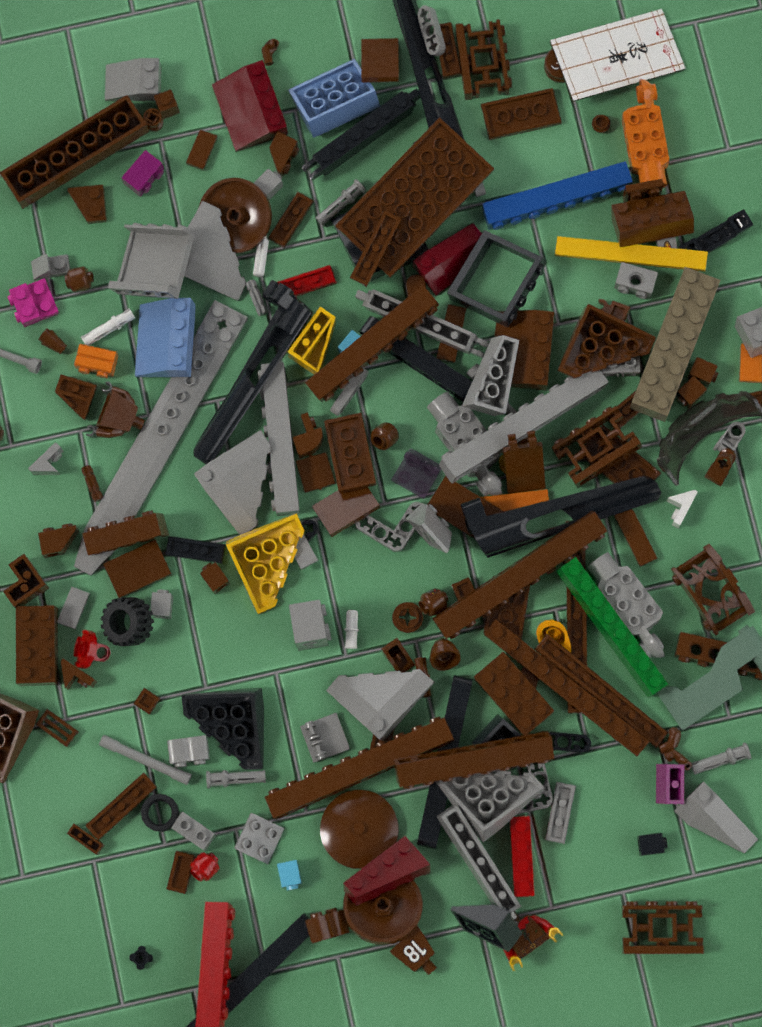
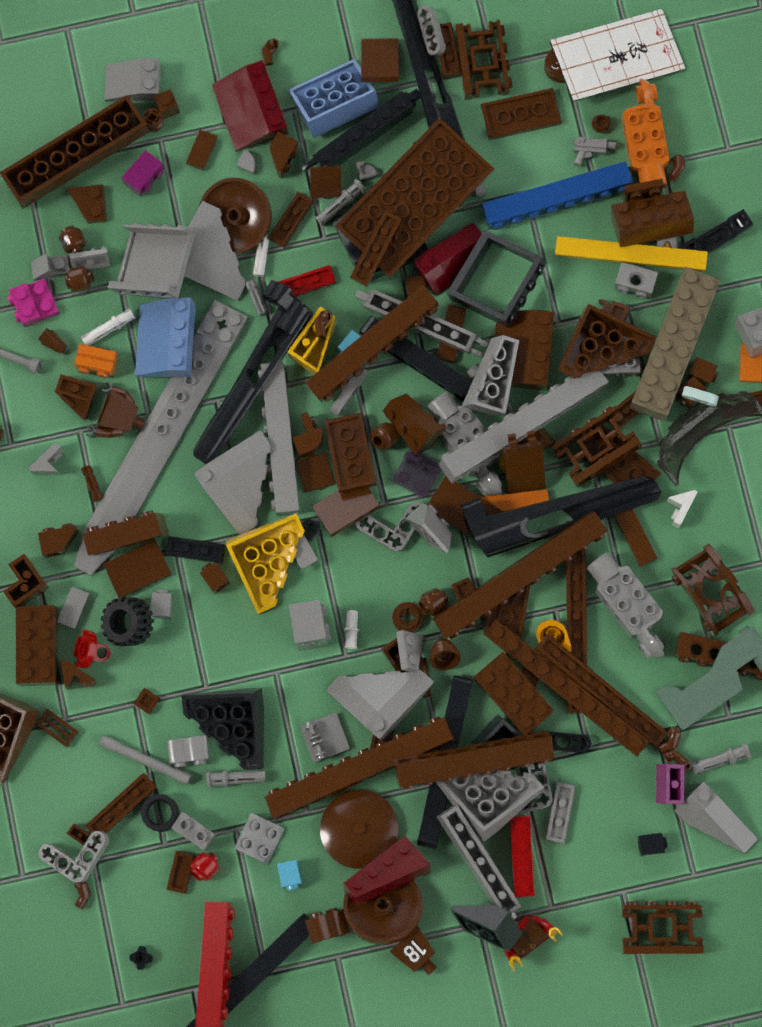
light grey brick [254,168,283,200] -> none
green brick [556,557,668,698] -> none
reddish brown piece [704,448,736,487] -> none
light grey piece [713,422,745,452] -> none
none -> light grey beam [39,831,109,883]
none -> reddish brown head [59,226,86,253]
none -> light grey plate [70,246,110,270]
none -> reddish brown arm [74,881,91,910]
none -> light grey tile [236,149,255,175]
none -> reddish brown piece [310,165,341,199]
none -> reddish brown arm [314,310,333,338]
none -> light grey tile [356,162,379,182]
none -> reddish brown wedge [383,393,447,455]
none -> light grey wing [396,630,423,672]
none -> reddish brown tile [535,428,555,449]
none -> light grey piece [574,137,616,167]
none -> reddish brown arm [668,155,685,182]
none -> light aqua beam [682,386,719,406]

